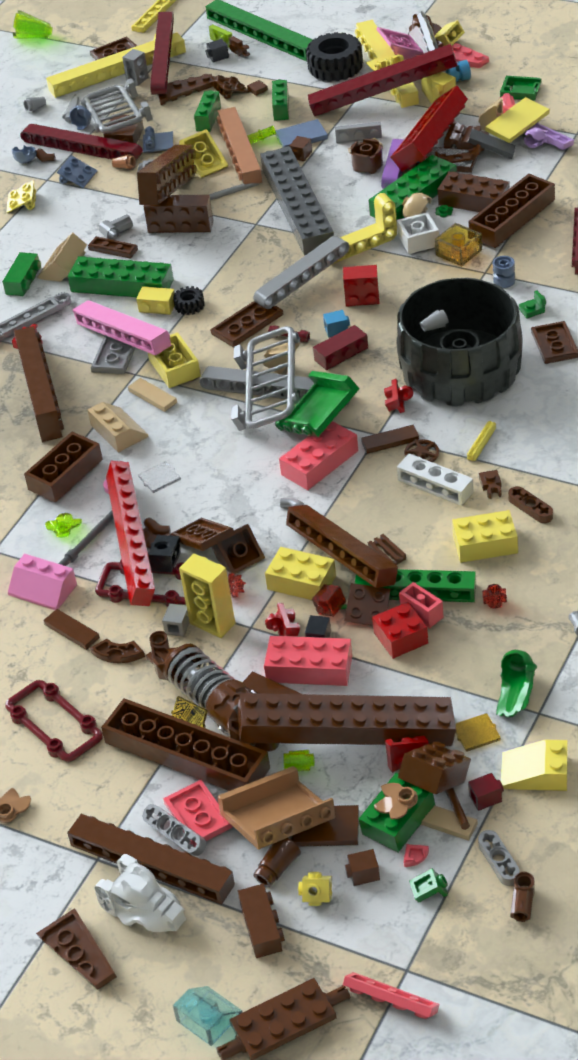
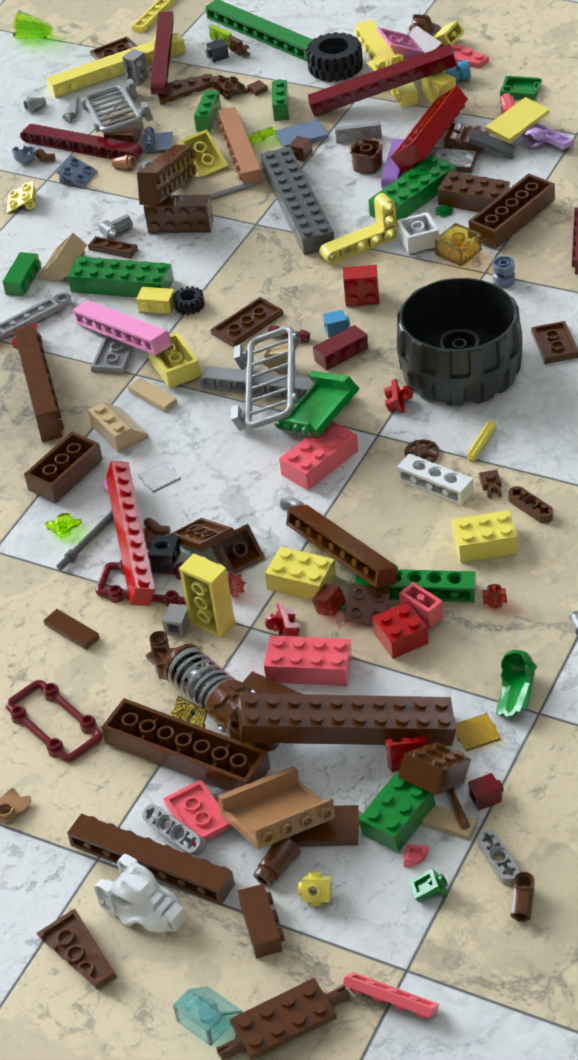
bright pink slope [8,553,77,610] -> none
sand blue hair [69,105,92,130] -> none
reddish brown tile [90,639,145,663] -> none
light grey beam [253,236,349,309] -> none
clear neon green brick [283,749,315,772] -> none
black brick [305,615,331,638] -> none
reddish brown brick [345,849,380,886] -> none
reddish brown tile [361,424,419,454] -> none
reddish brown tile [367,534,406,565] -> none
medium nougat plate [374,783,418,819] -> none
tan cylinder [402,193,432,218] -> none
plate [417,11,446,72] -> none
light grey cone [420,310,449,332] -> none
reddish brown piece [434,144,481,163] -> none
tan slope [478,98,503,131] -> none
light yellow slope [501,740,568,791] -> none
green bracket [519,290,546,319] -> none

